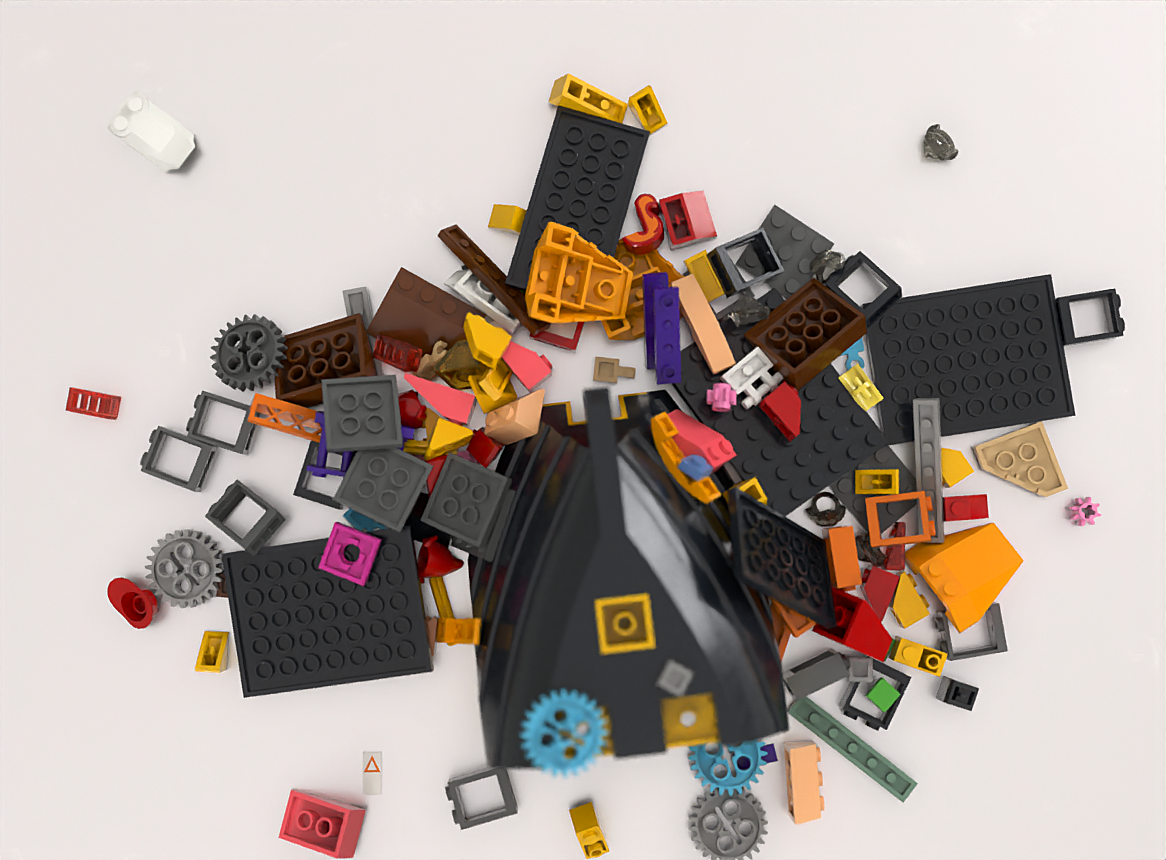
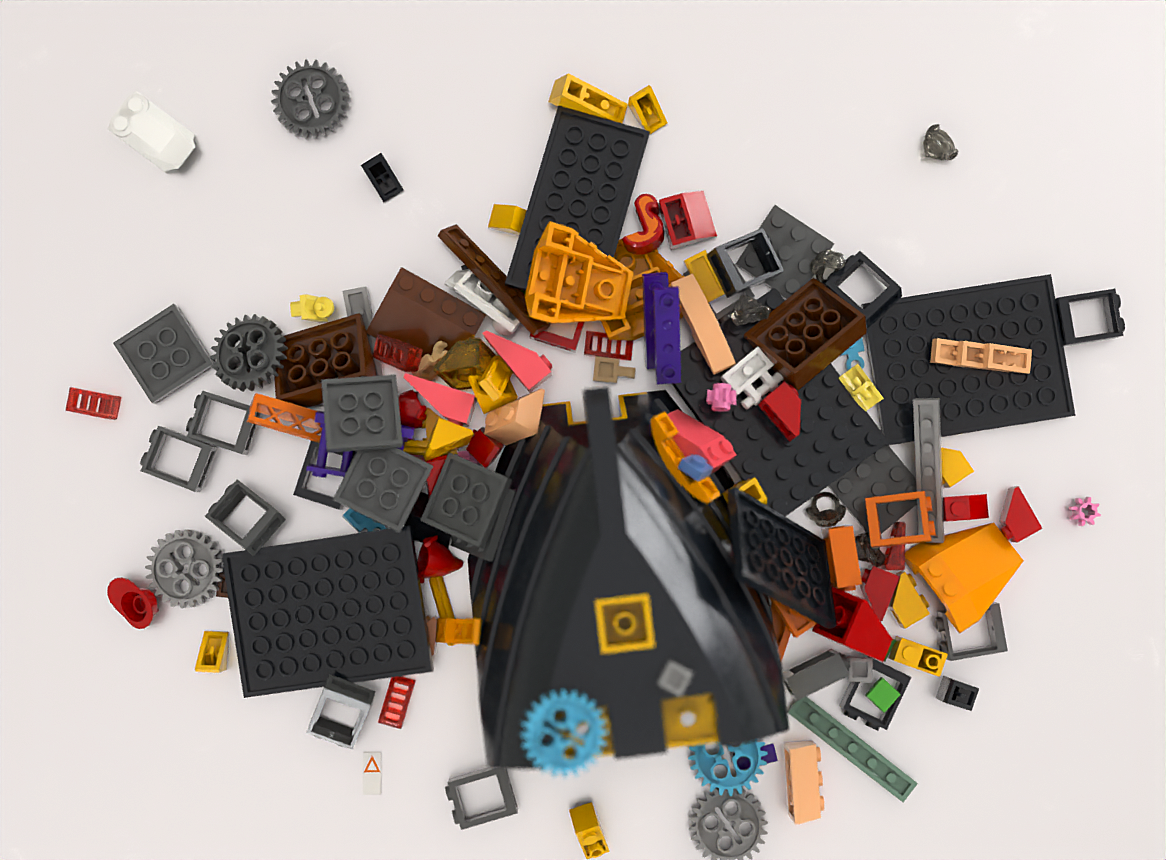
coral slope [278,790,366,859] -> none
dark pink piece [318,522,382,586] -> none
yellow slope [463,313,512,370] -> none
yellow slope [855,469,899,494] -> none
tan plate [973,421,1068,497] -> none
none -> dark grey plate [113,304,214,404]
none -> dark grey gear [271,59,350,138]
none -> light yellow hips [290,294,334,323]
none -> dark grey window [306,674,375,750]
none -> black slope [361,153,404,202]
none -> clear red slope [378,676,416,729]
none -> clear red slope [584,331,633,361]
none -> light nougat slope [930,338,1032,374]
none -> red slope [999,486,1043,543]

